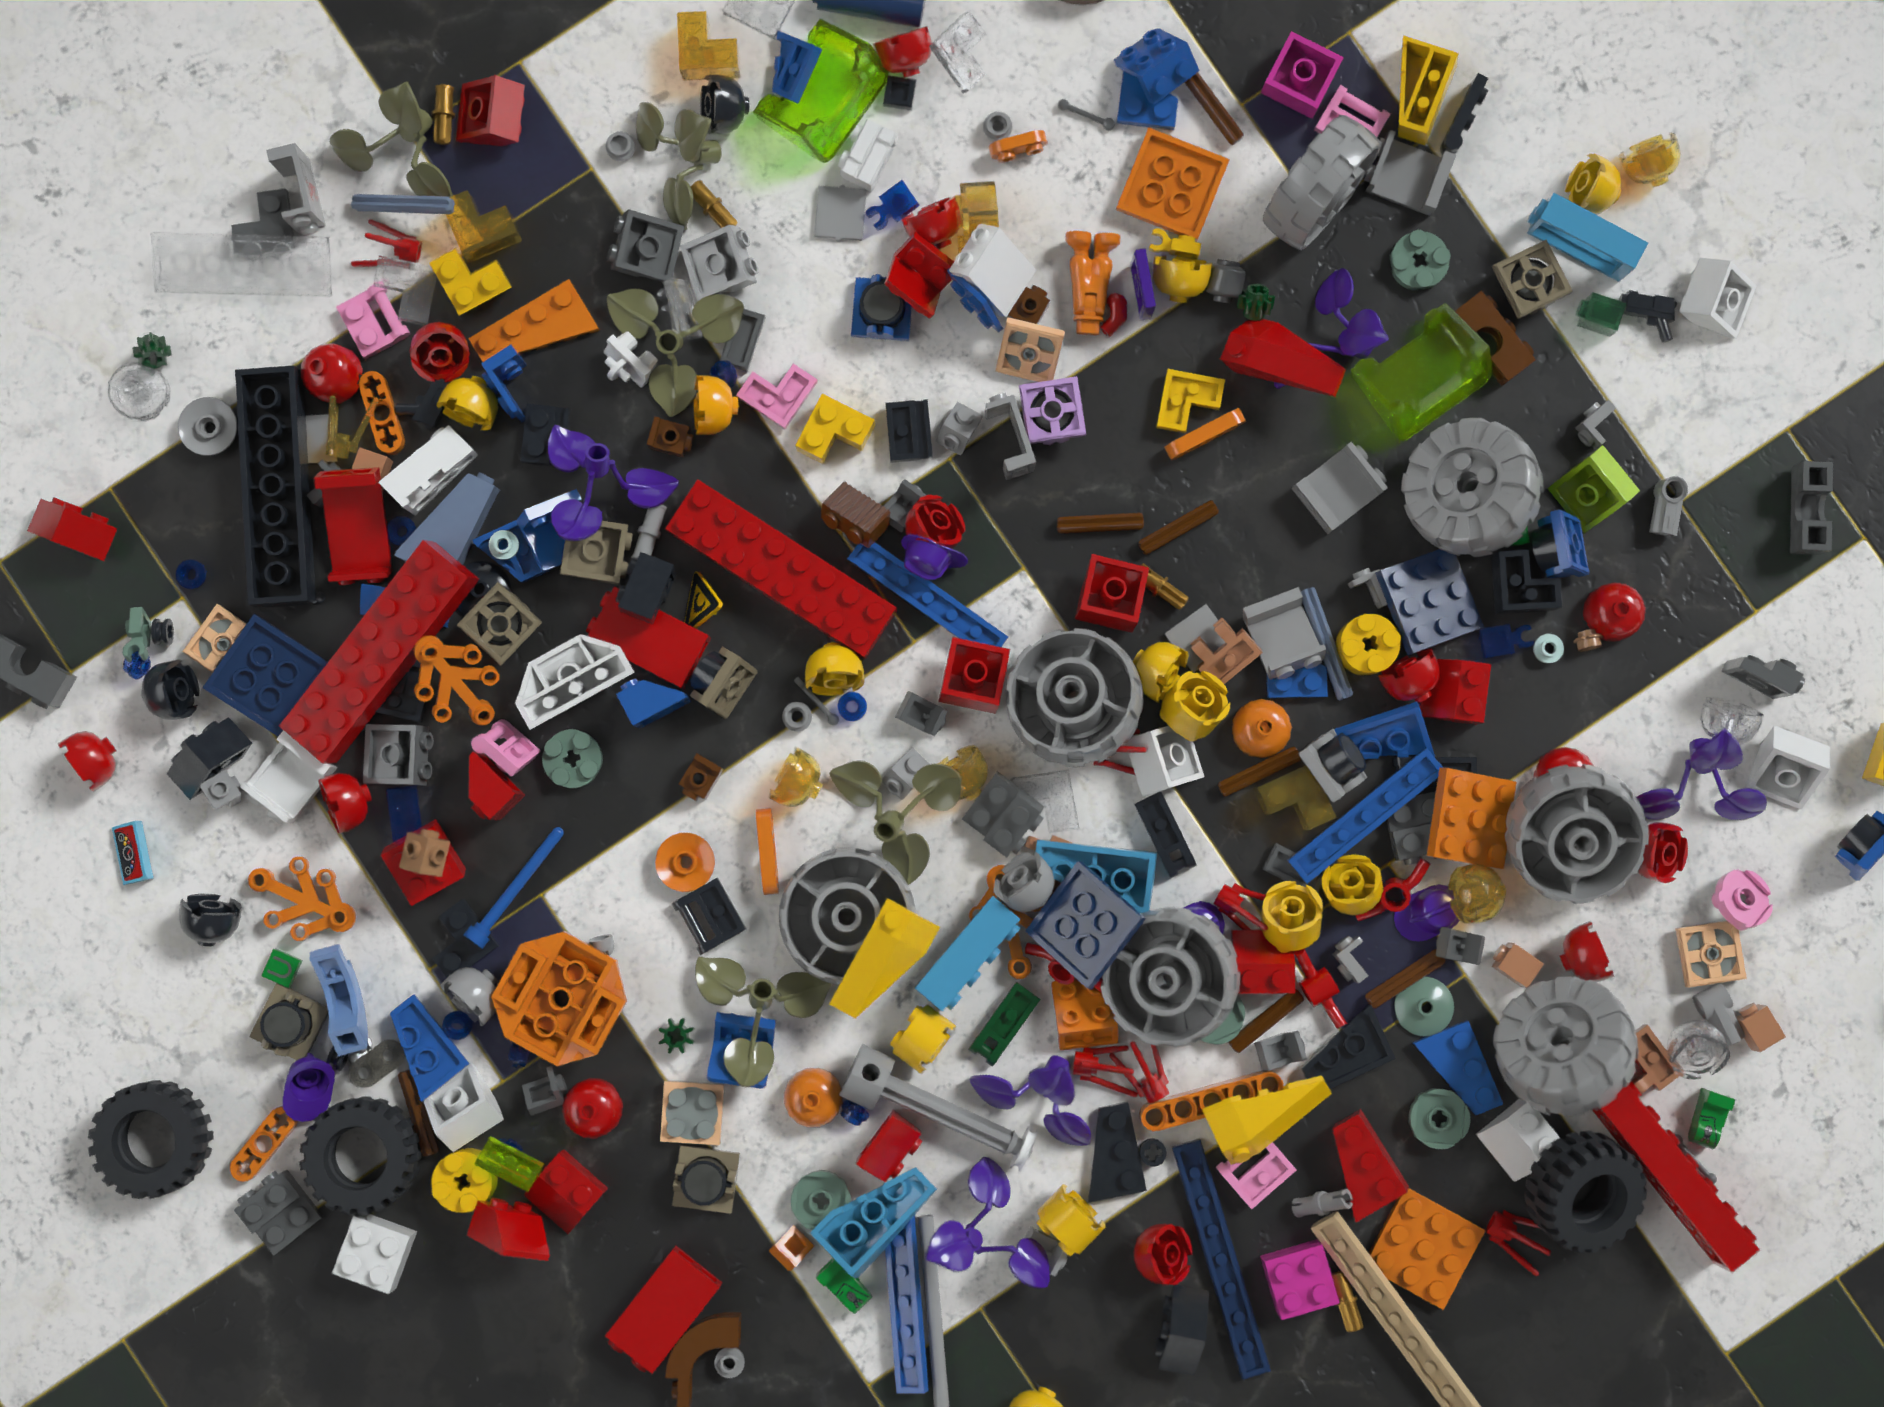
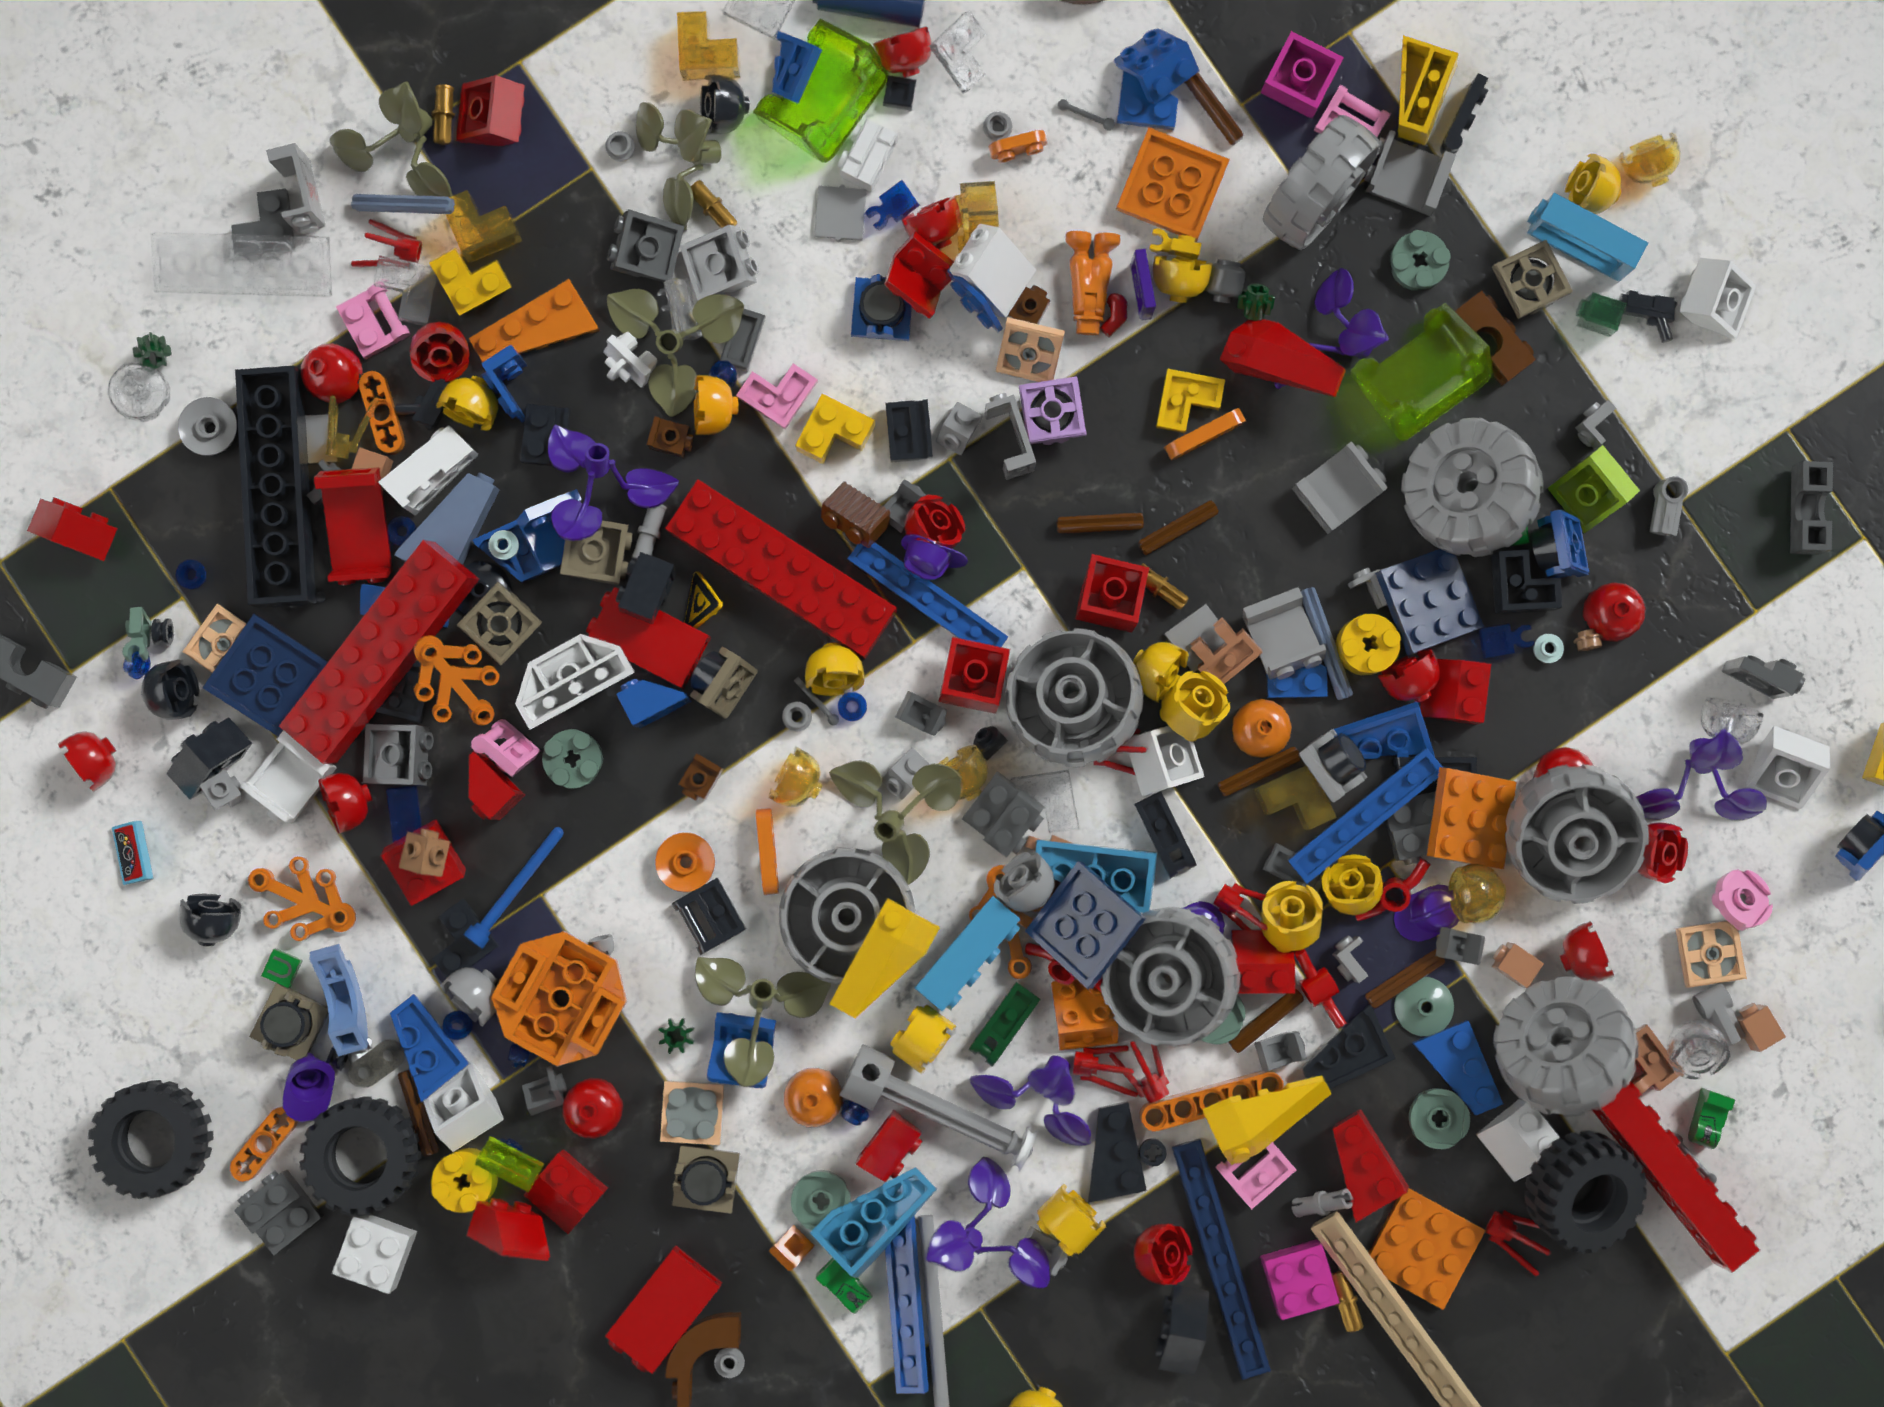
none -> black plate [973,726,1008,761]

